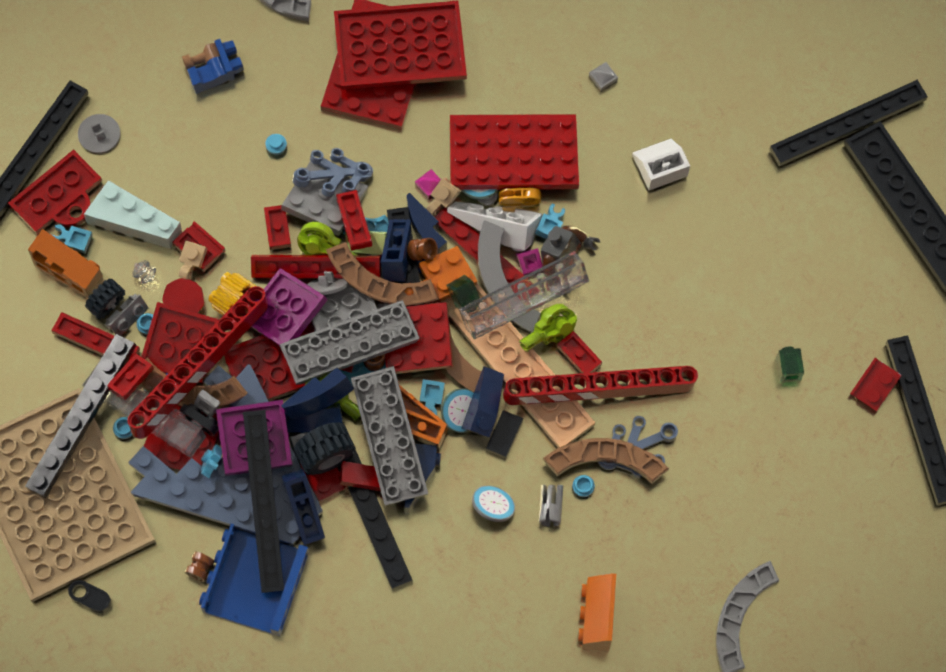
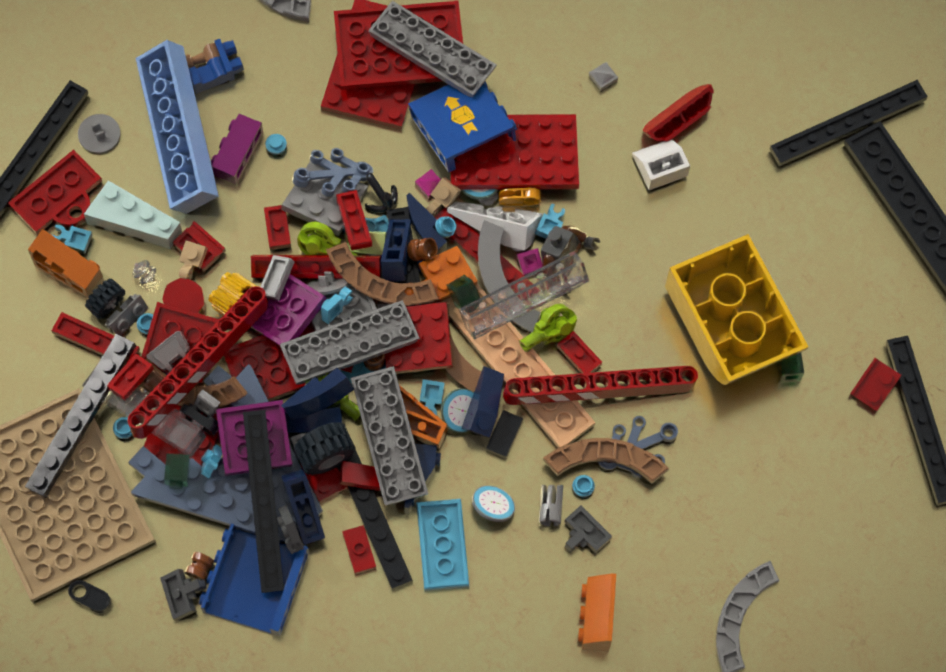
none -> light blue brick [136,40,219,214]
none -> light grey piece [147,331,190,371]
none -> dark grey hinge [160,569,207,620]
none -> clear green brick [164,453,191,489]
none -> magenta brick [211,114,263,184]
none -> light grey tile [260,255,294,301]
none -> dark grey hinge [277,505,304,554]
none -> medium azure plate [321,286,353,324]
none -> red plate [342,525,376,575]
none -> black piece [364,172,398,213]
none -> light grey plate [368,1,497,97]
none -> blue panel [408,81,517,173]
none -> medium azure tile [416,499,469,591]
none -> medium azure plate [435,216,456,238]
none -> dark grey hinge [564,505,612,554]
none -> red brick [643,84,714,141]
none -> yellow brick [665,234,809,385]

